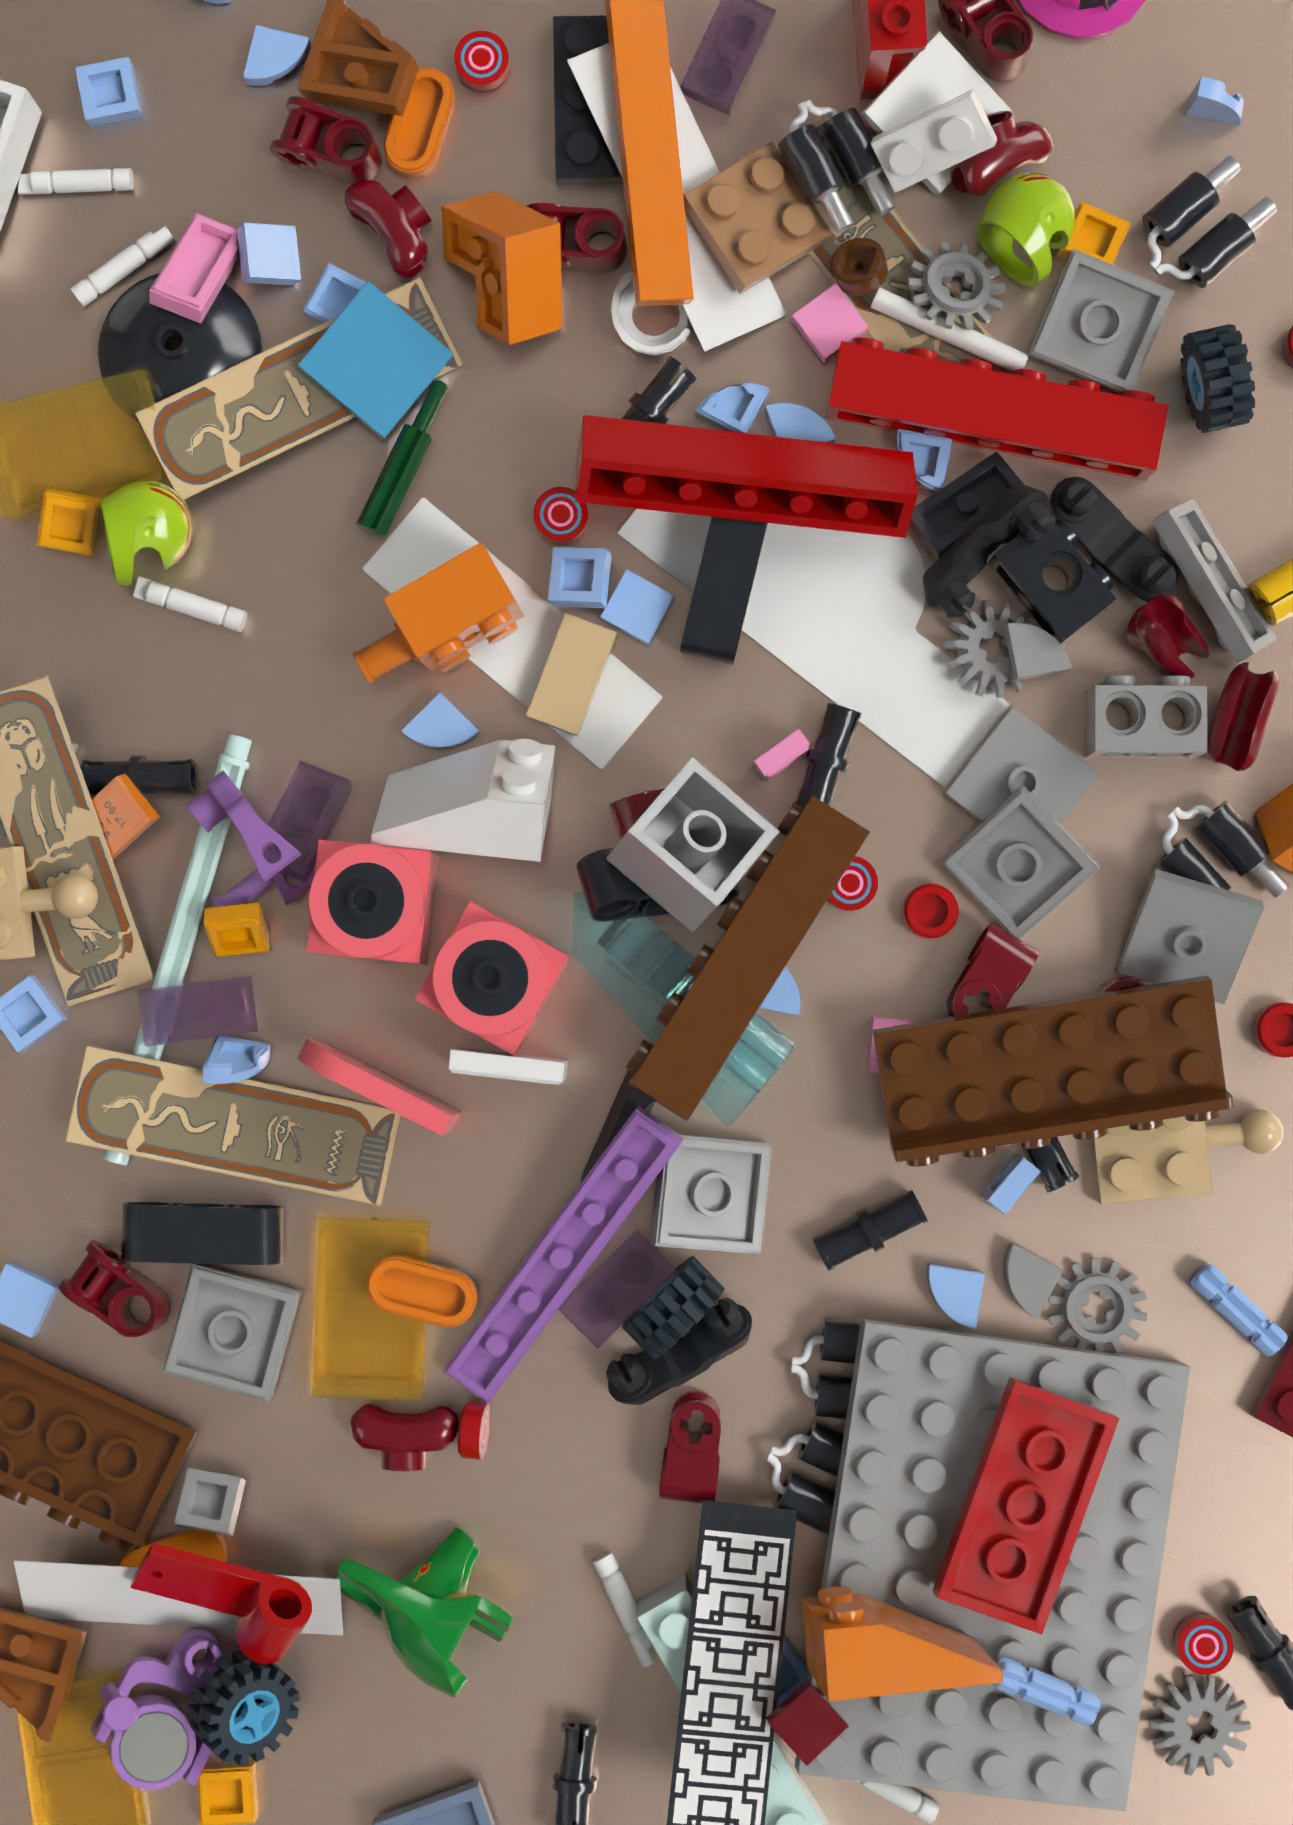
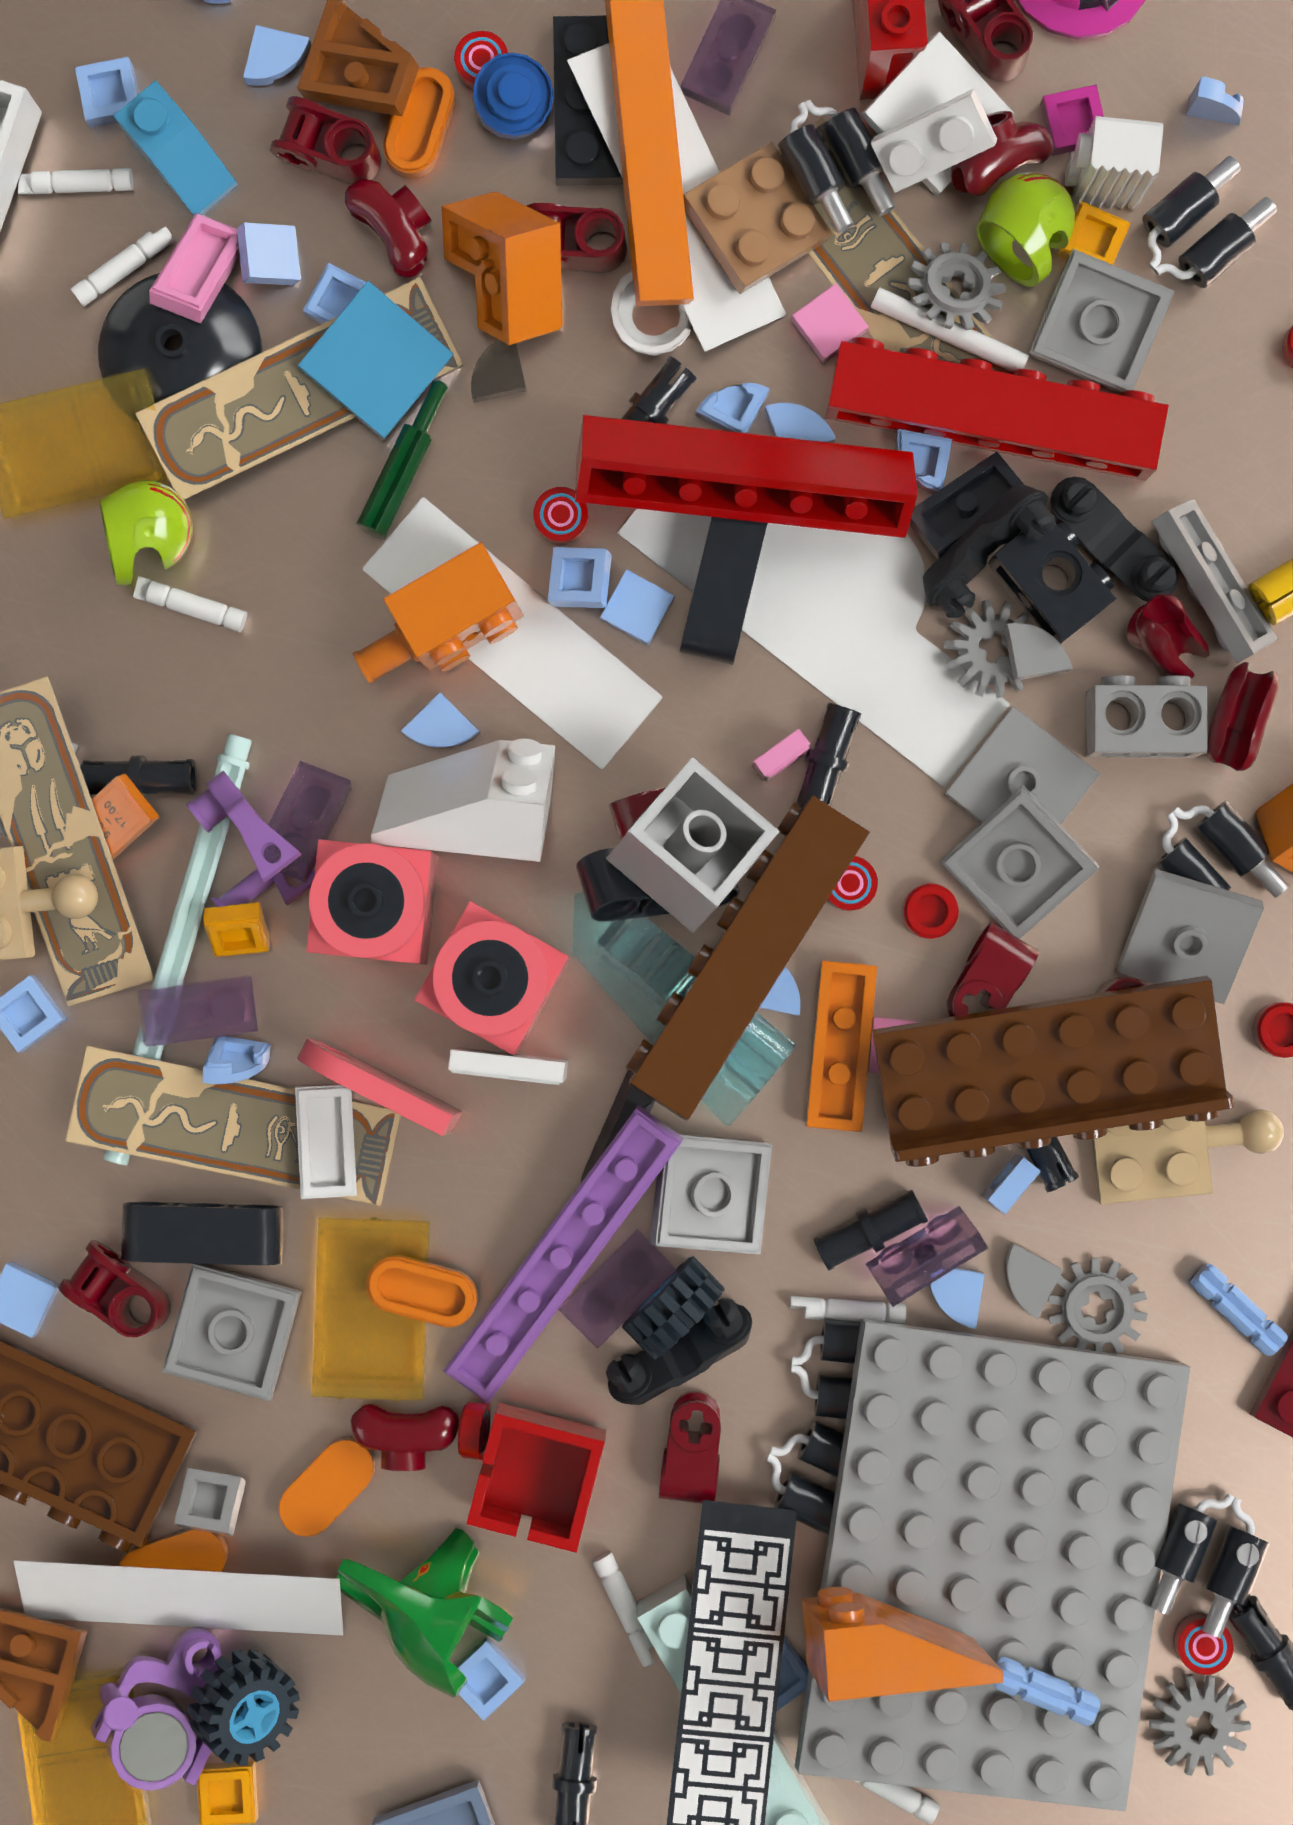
light orange tile [37,488,101,556] -> none
red door [130,1542,312,1664] -> none
tan tile [526,613,617,737] -> none
dark red tile [766,1679,849,1766] -> none
reddish brown tile [831,238,888,296] -> none
red plate [932,1377,1120,1635] -> none
black wheel [1180,324,1255,433] -> none
none -> dark azure slope [113,80,238,216]
none -> orange tile [279,1437,376,1537]
none -> white tile [295,1084,357,1199]
none -> light blue tile [456,1636,525,1721]
none -> red piece [466,1402,606,1553]
none -> clear smoke tile [471,340,527,403]
none -> blue plate [472,52,554,140]
none -> white wheel [789,1296,906,1325]
none -> orange plate [805,961,877,1132]
none -> clear purple plate [865,1206,988,1307]
none -> dark pink tile [1040,84,1104,156]
none -> white brick [1065,116,1164,211]
none -> black piece [1150,1494,1270,1639]

